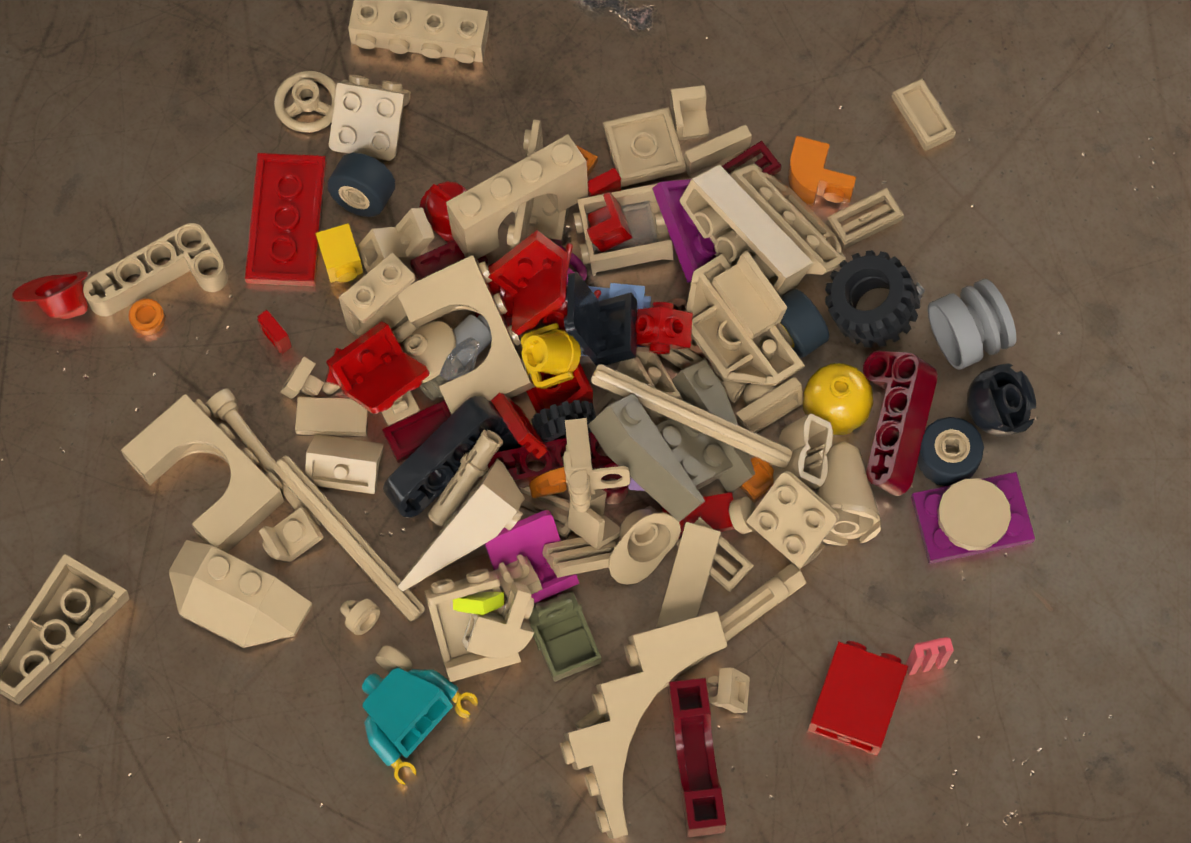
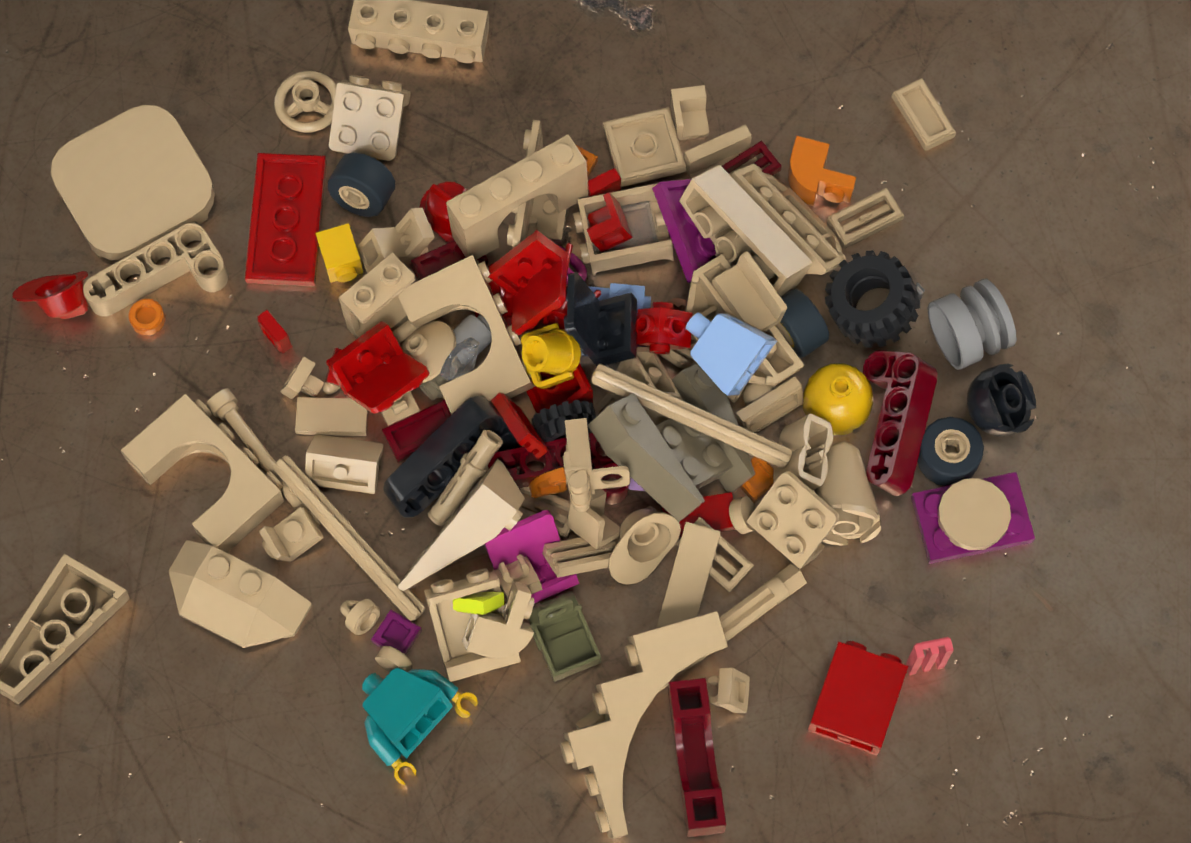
none -> tan tile [51,105,216,260]
none -> magenta tile [371,609,422,655]
none -> light blue torso [686,312,777,396]

